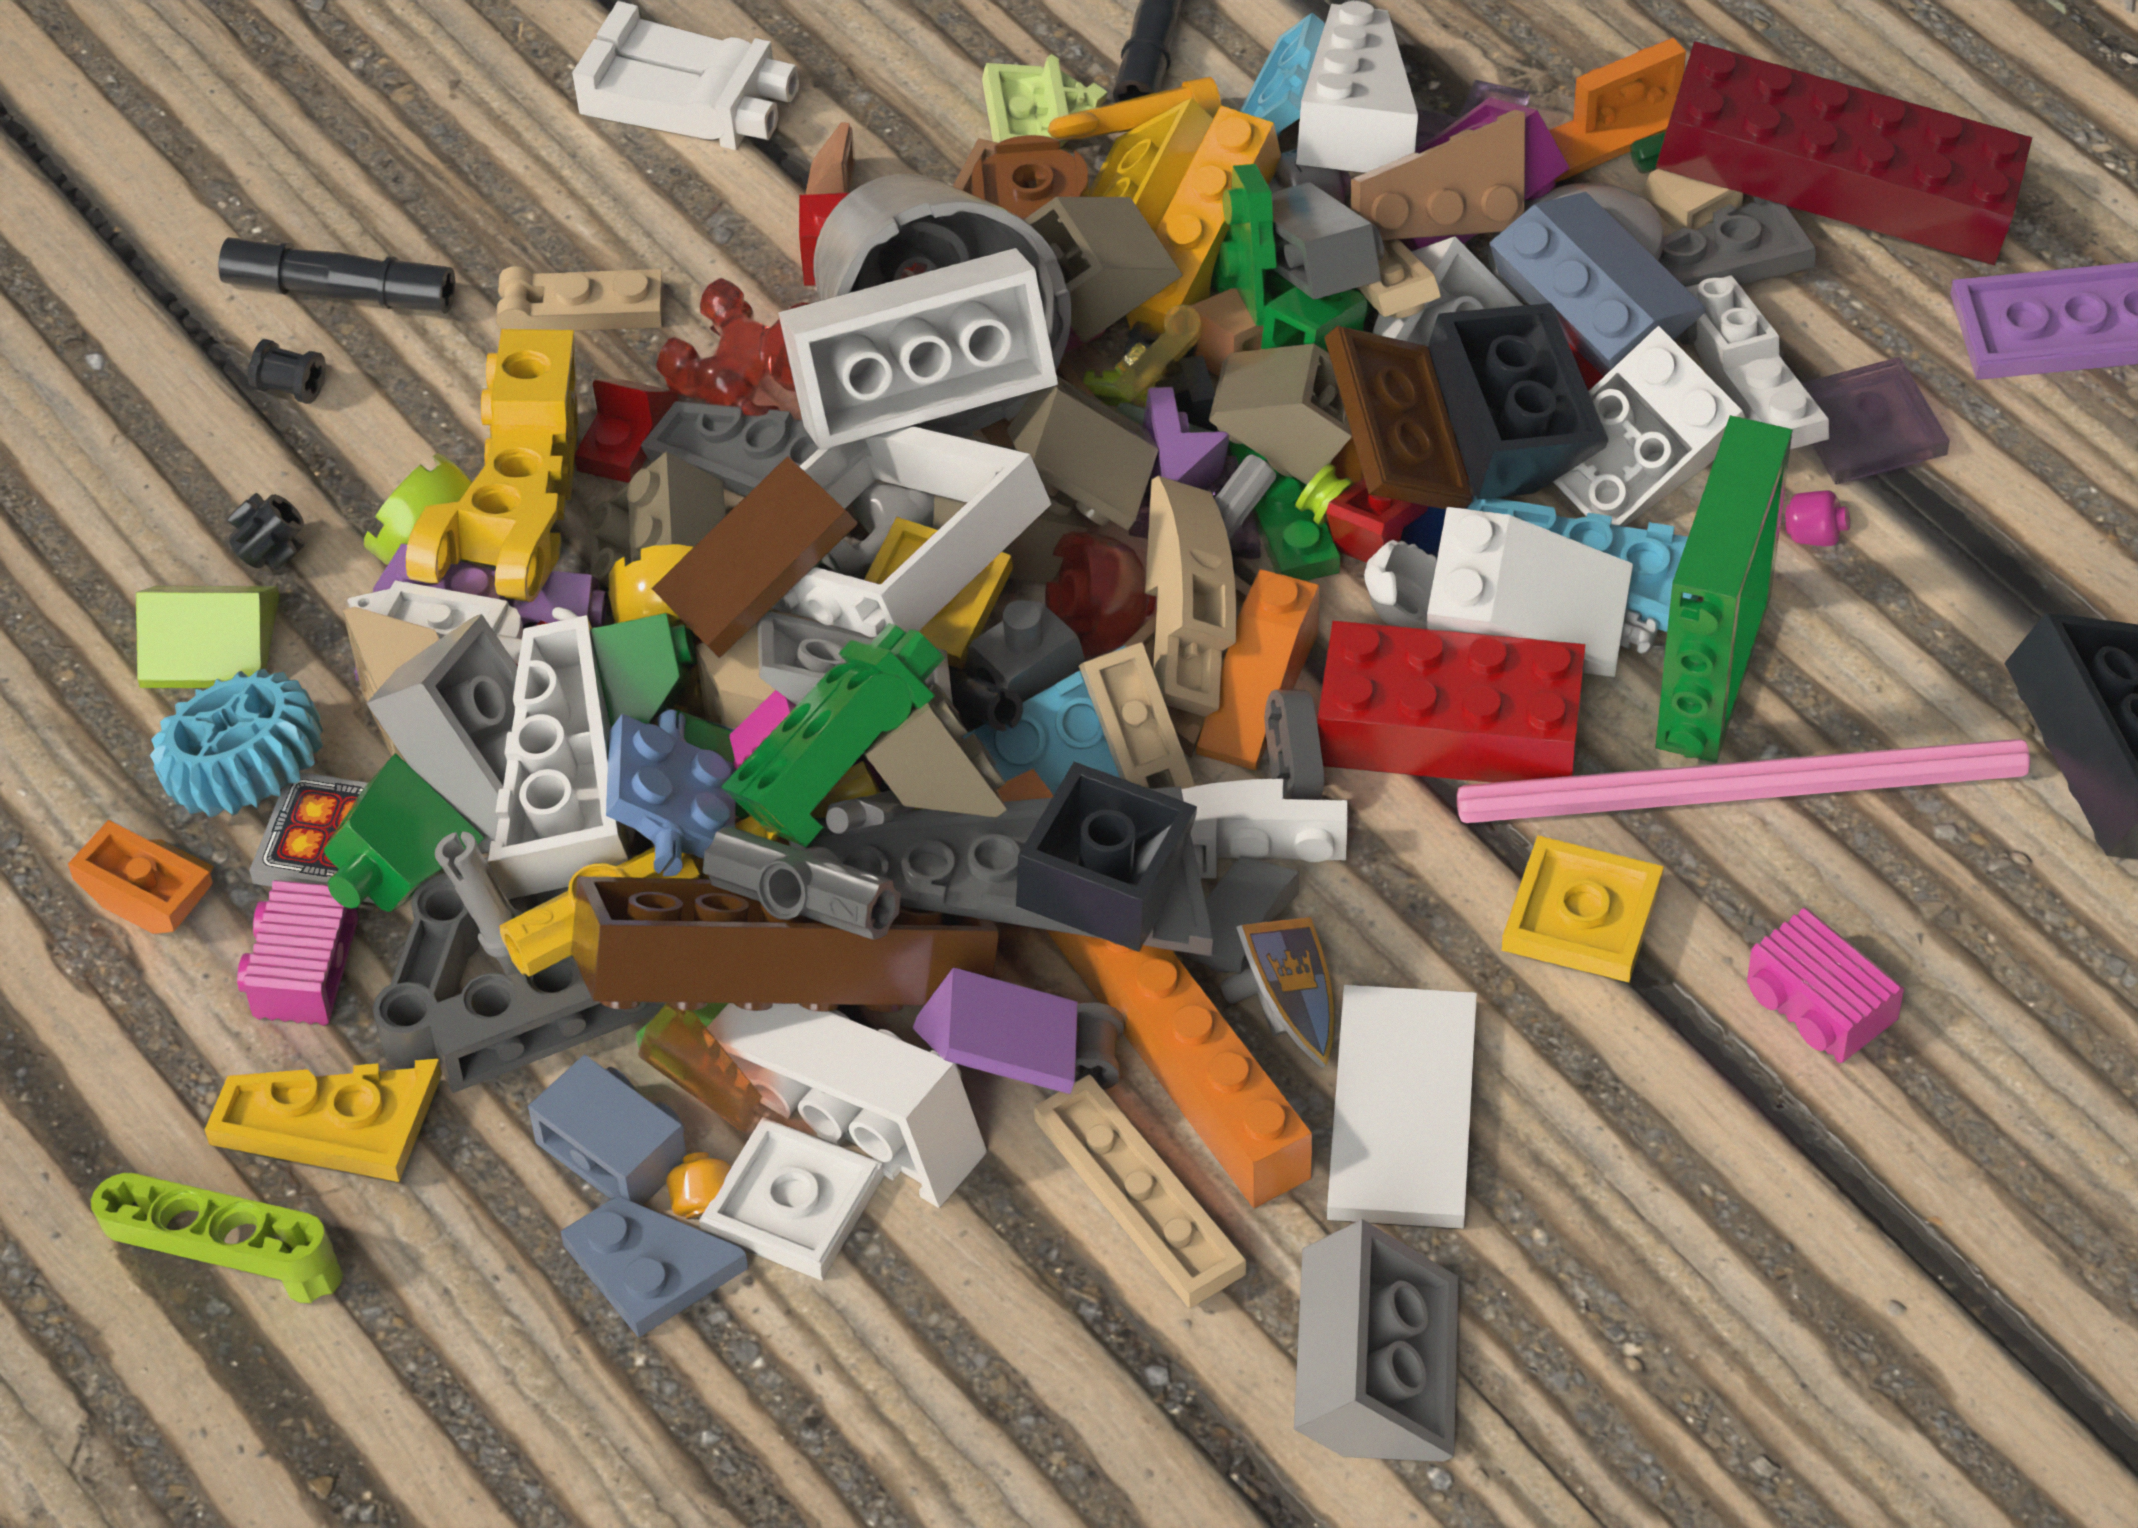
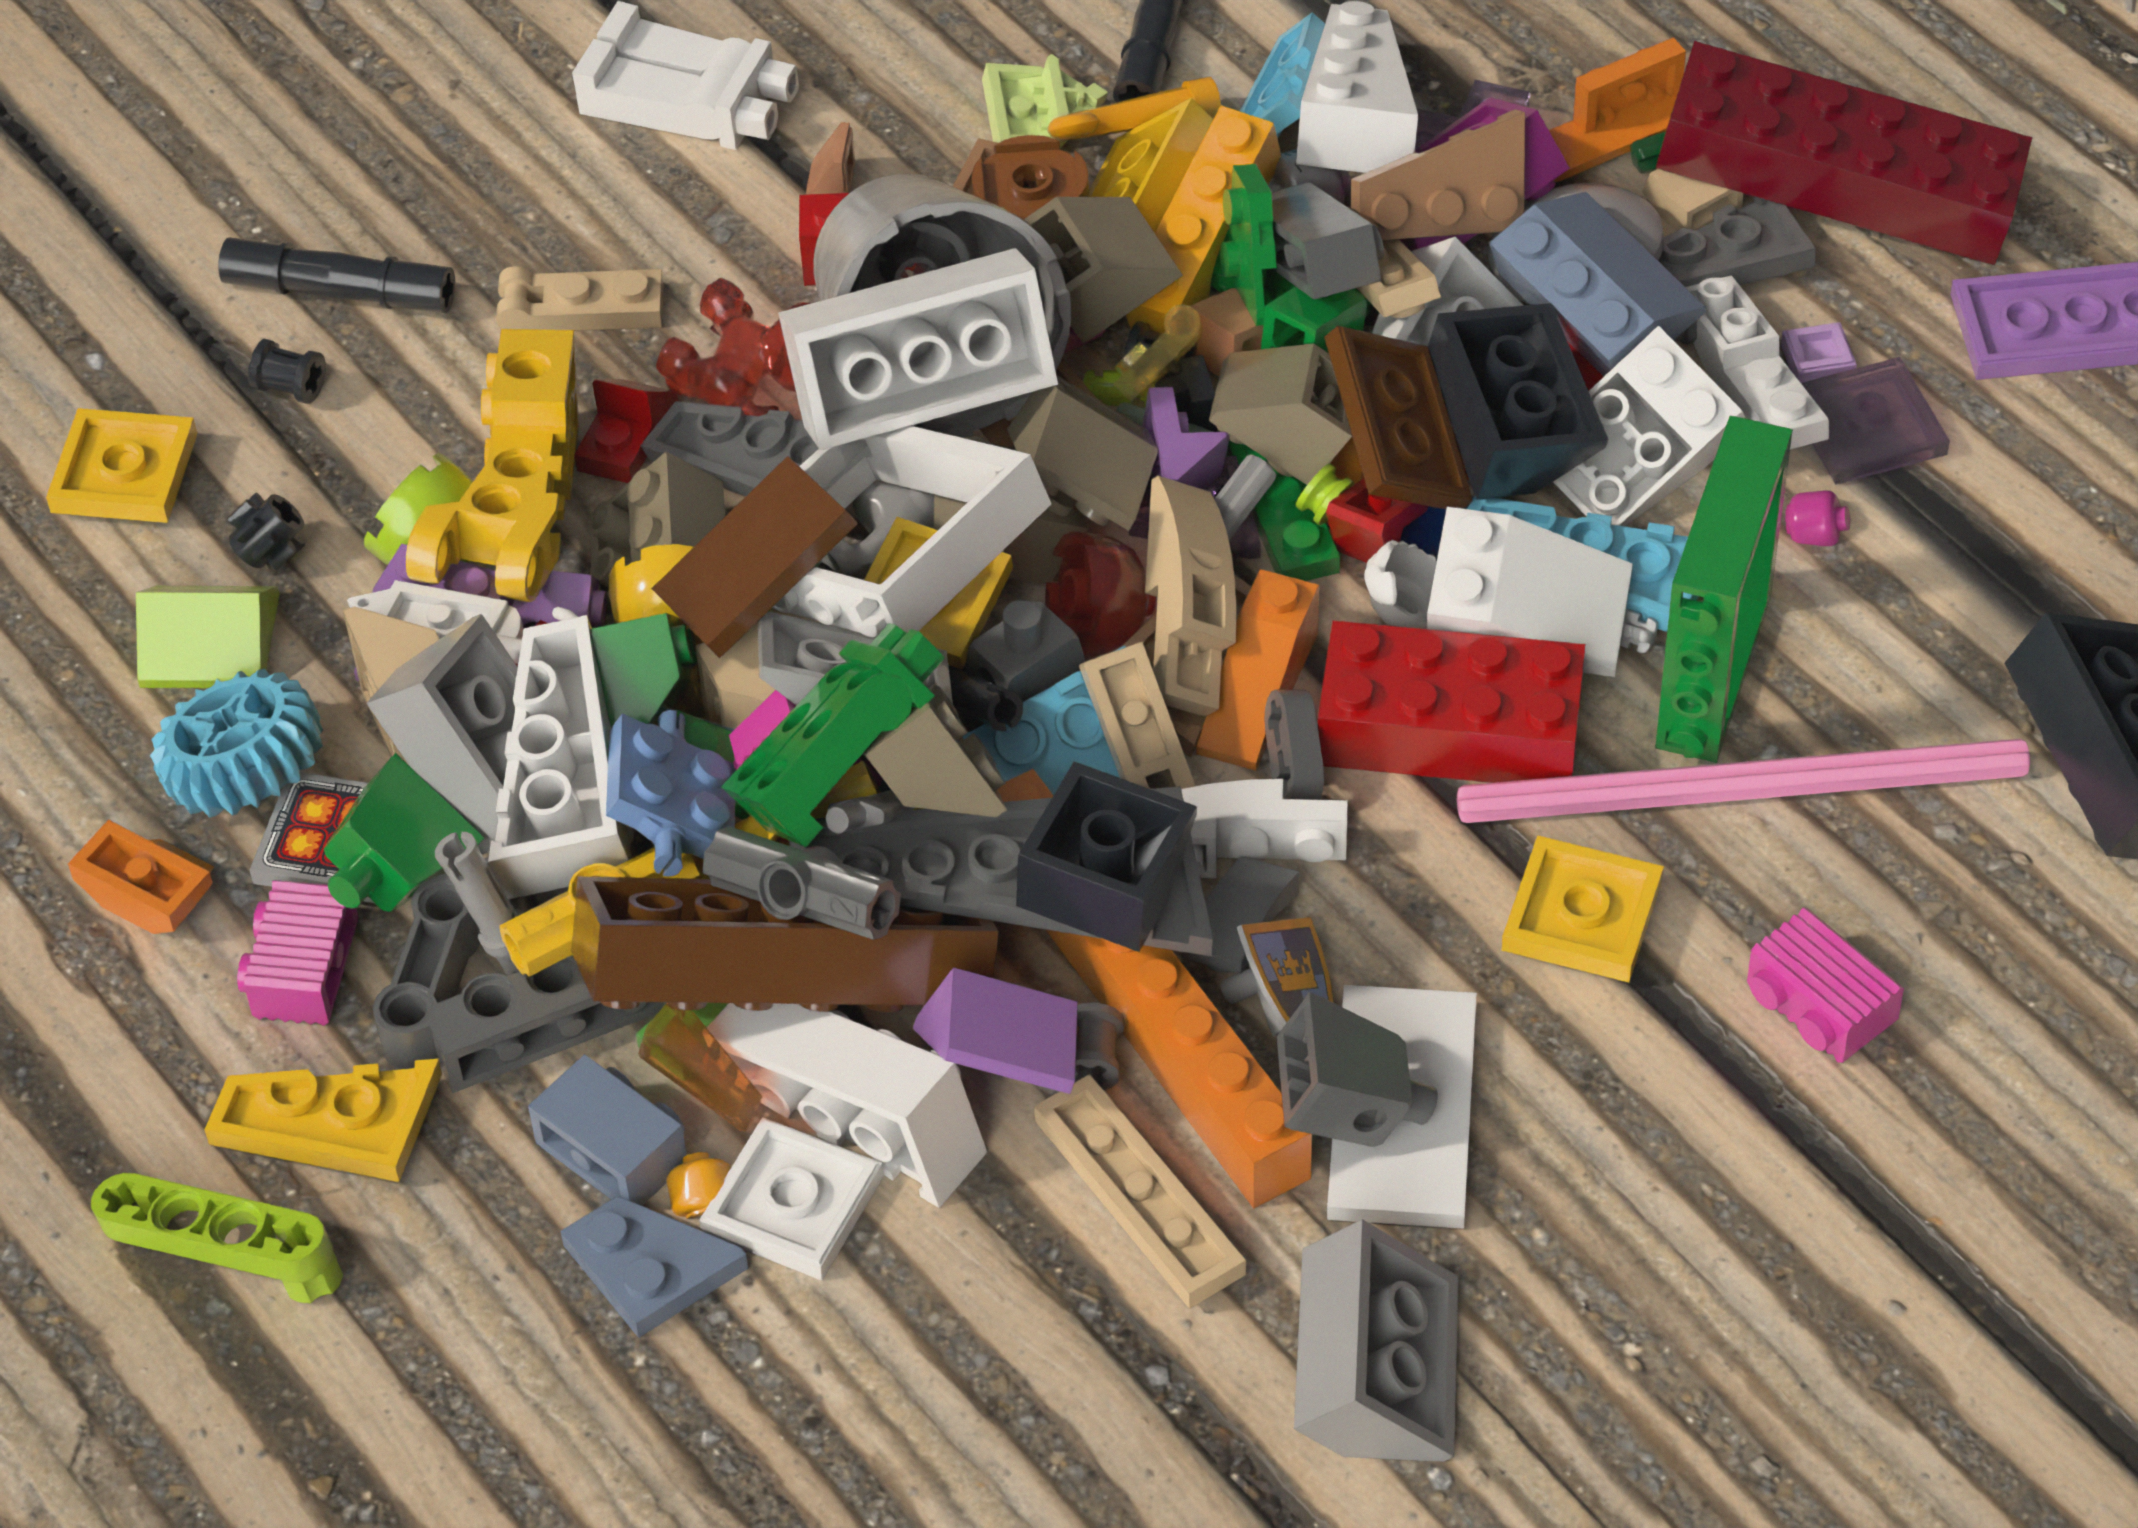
none -> yellow plate [46,408,198,523]
none -> dark grey torso [1277,992,1438,1147]
none -> lavender tile [1781,322,1857,387]

